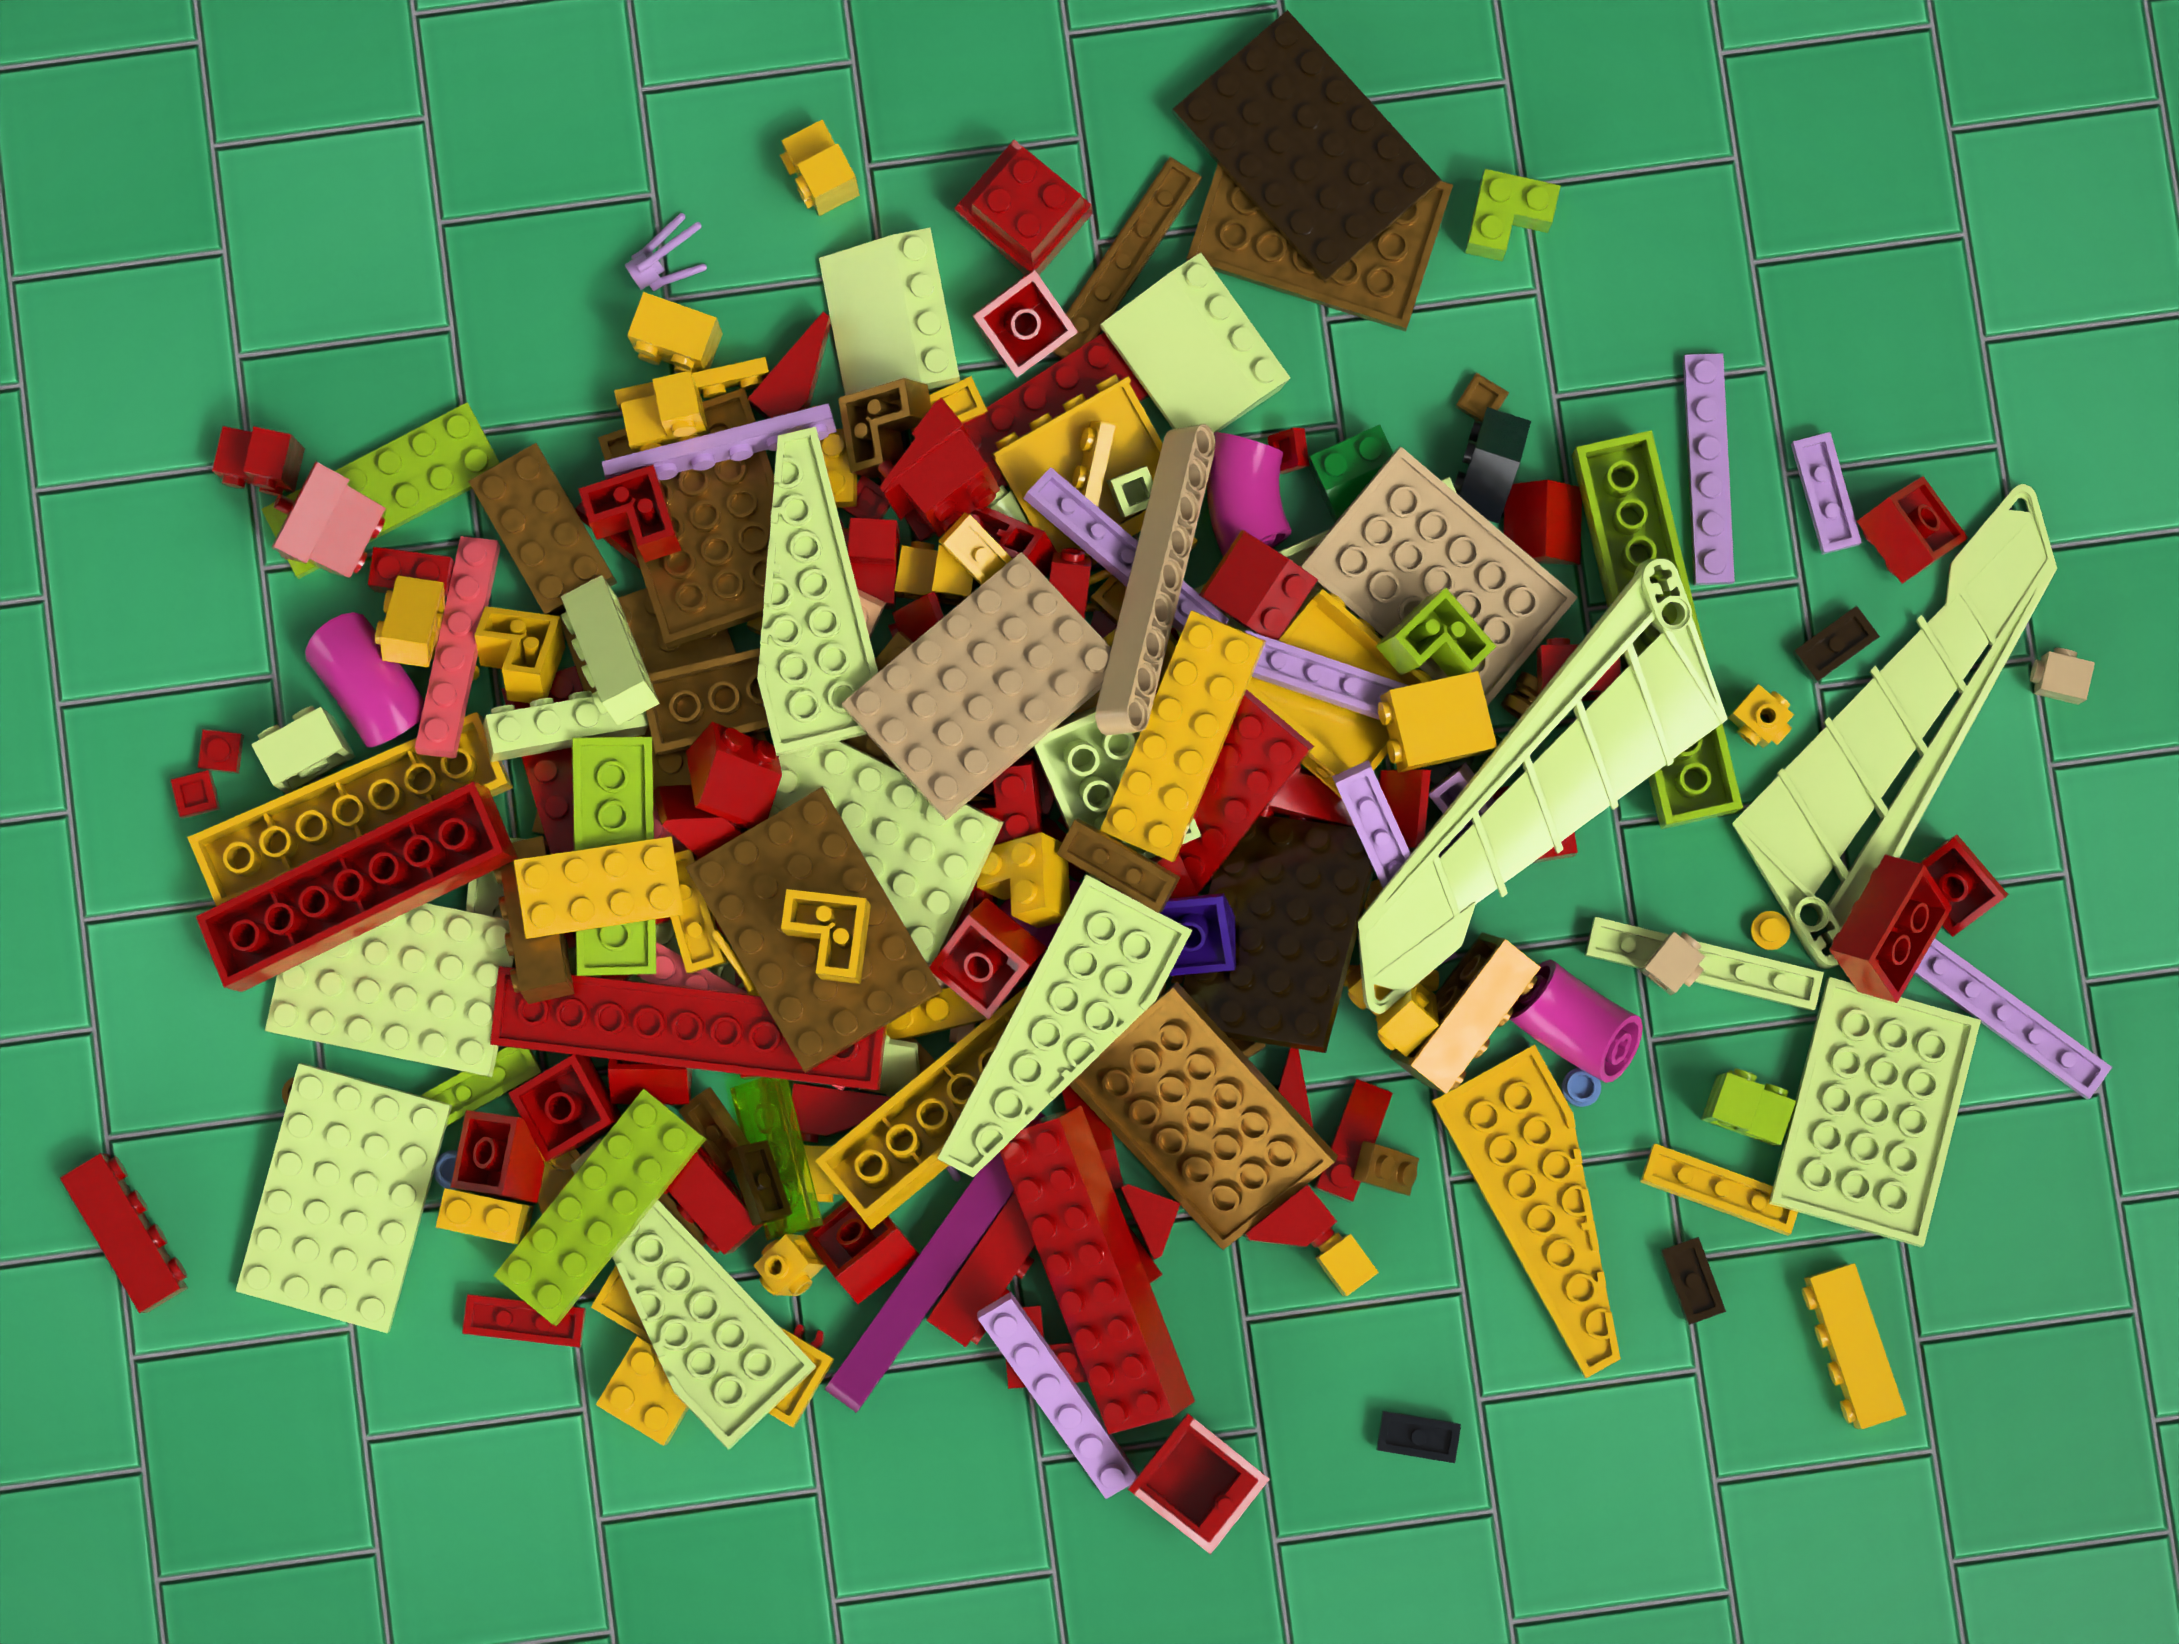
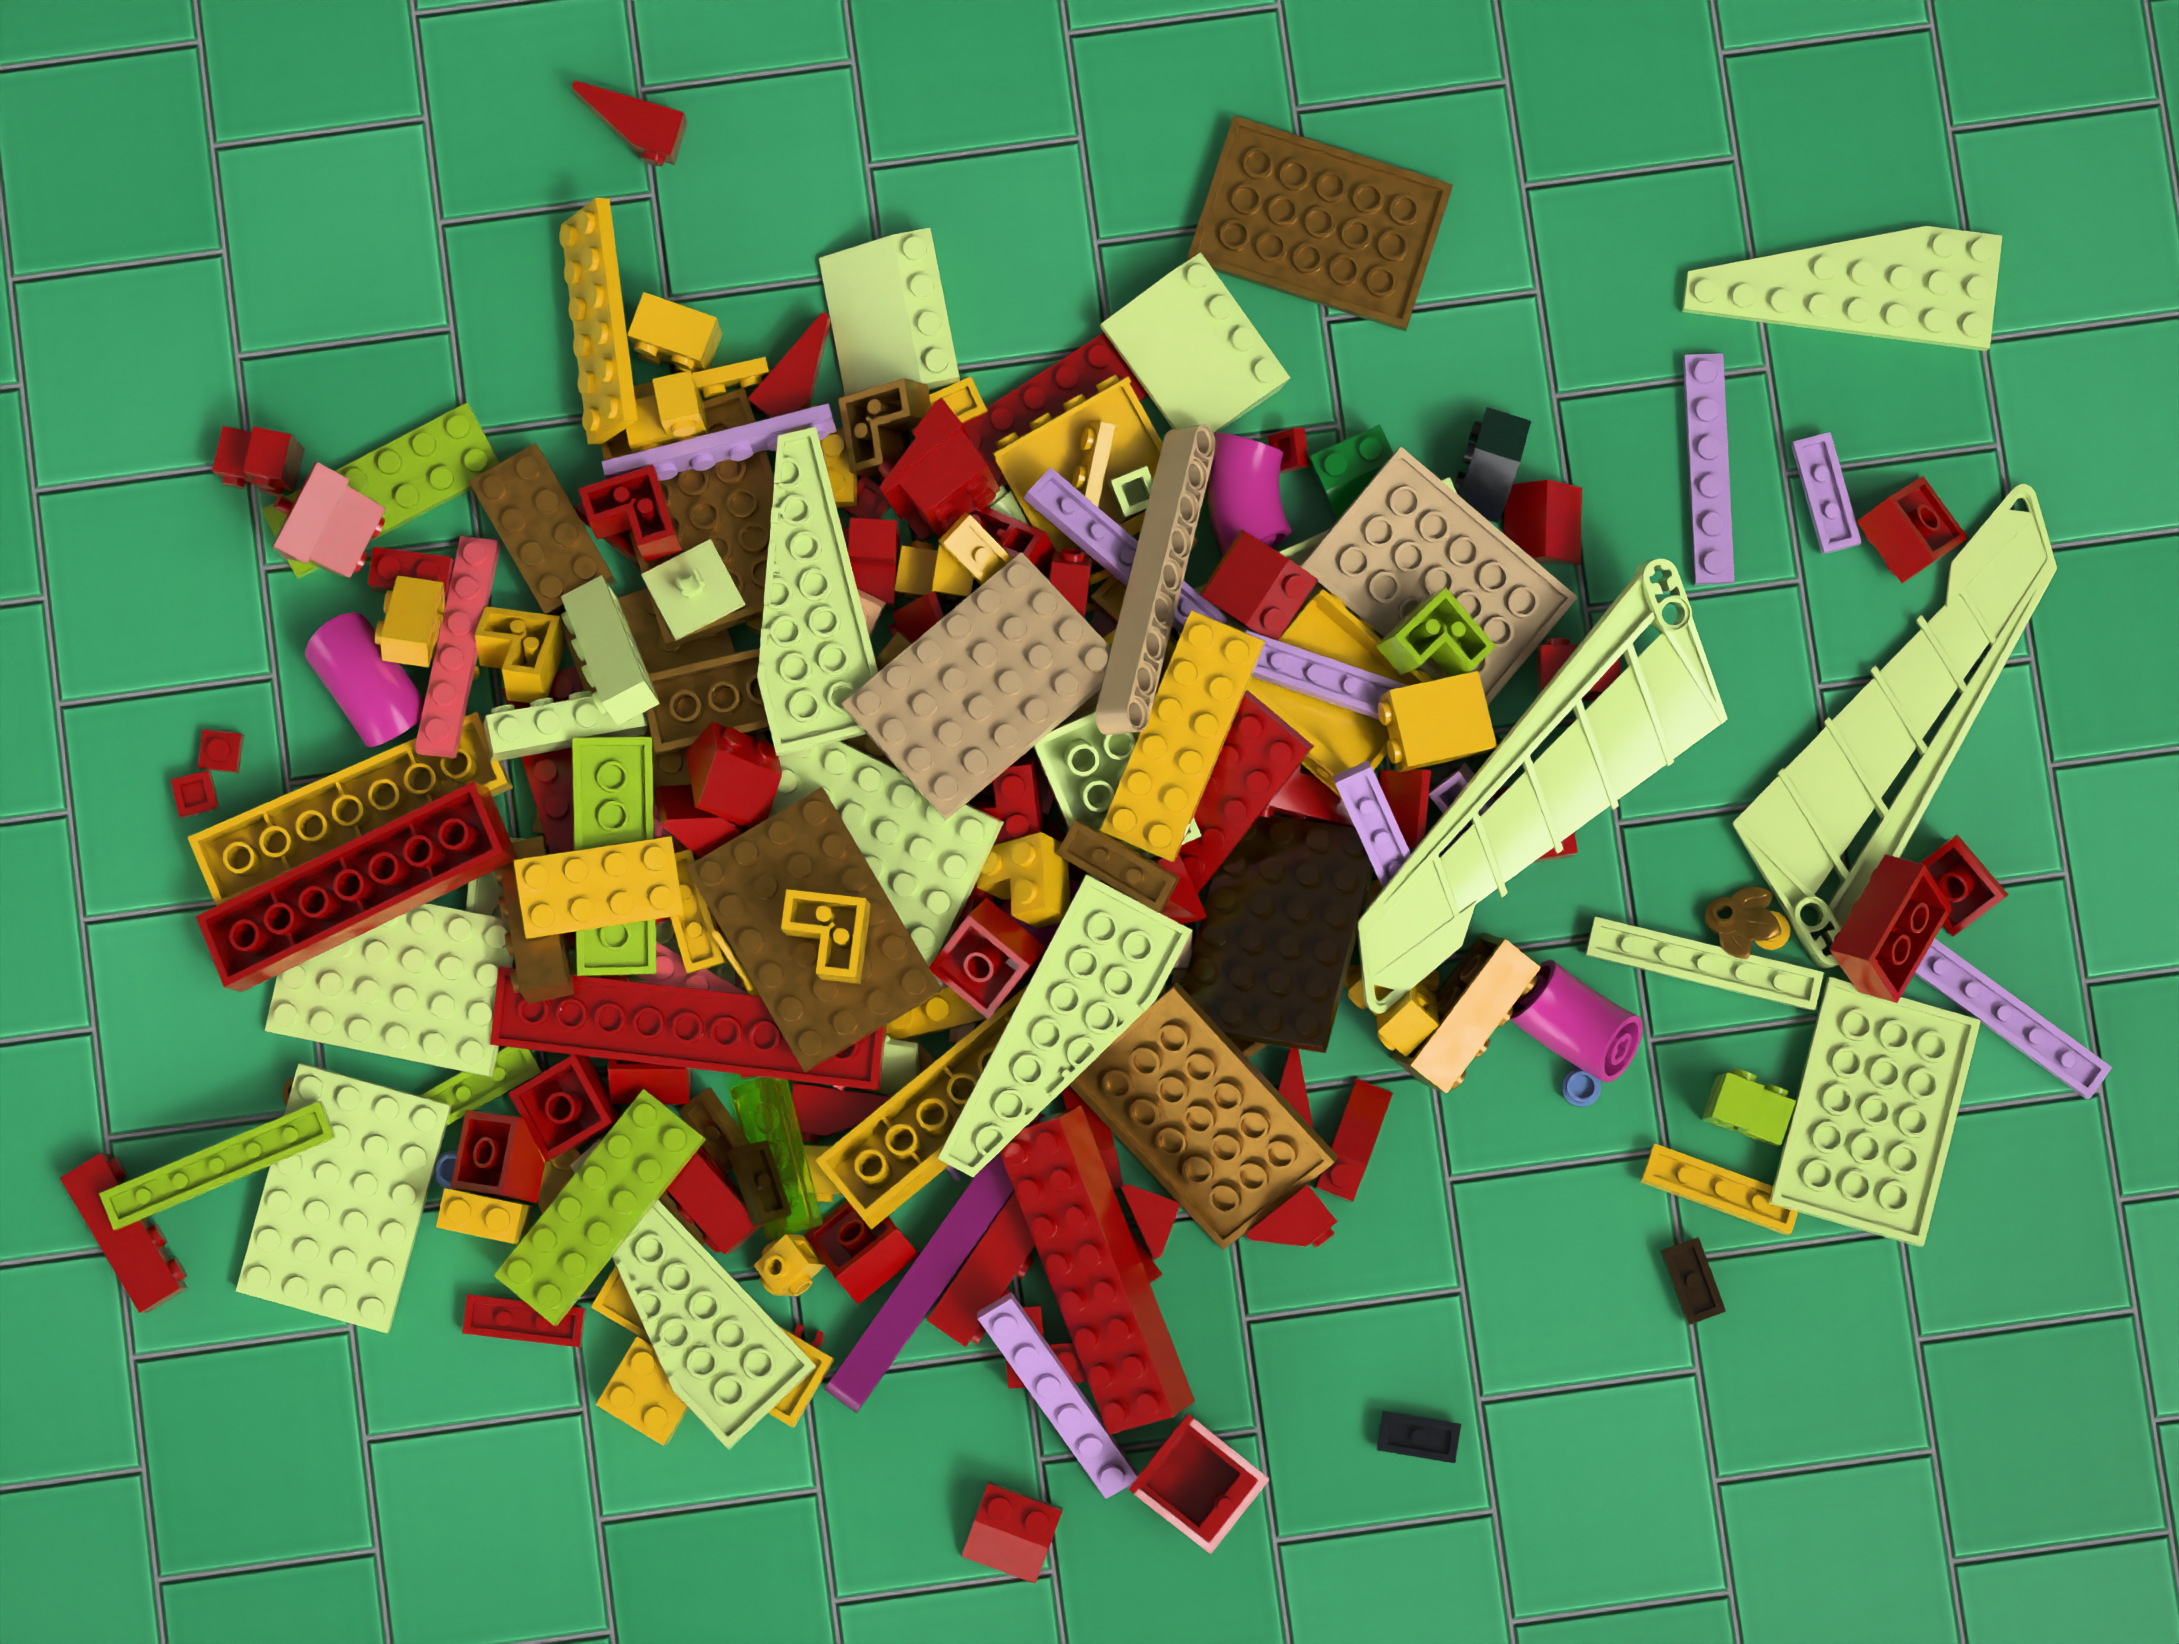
yellowish green brick [251,706,355,794] -> none
lavender plant [625,213,707,291] -> none
yellow brick [779,119,860,216] -> none
red piece [954,139,1093,275] -> none
red slope [972,269,1078,378] -> none
pearl gold tile [1051,157,1202,359] -> none
dark purple slope [1160,893,1236,976] -> none
dark brown plate [1172,10,1441,283] -> none
yellow brick [1315,1232,1379,1296] -> none
pearl gold plate [1353,1141,1419,1196] -> none
yellow wing [1431,1044,1621,1378] -> none
pearl gold tile [1455,372,1509,421] -> none
lime brick [1465,169,1561,261] -> none
pearl gold wheel [1501,672,1538,719] -> none
lime brick [1571,430,1743,829] -> none
tan brick [1640,932,1705,996] -> none
yellow brick [1728,684,1794,748] -> none
dark brown plate [1792,606,1880,684] -> none
yellow brick [1802,1263,1907,1430] -> none
tan brick [2030,648,2095,705] -> none
none -> lime plate [99,1101,337,1230]
none -> yellow plate [559,198,638,445]
none -> red slope [572,80,688,167]
none -> yellowish green piece [641,539,745,641]
none -> red slope [962,1481,1063,1584]
none -> yellowish green wing [1682,226,2002,351]
none -> pearl gold plate [1705,887,1781,959]

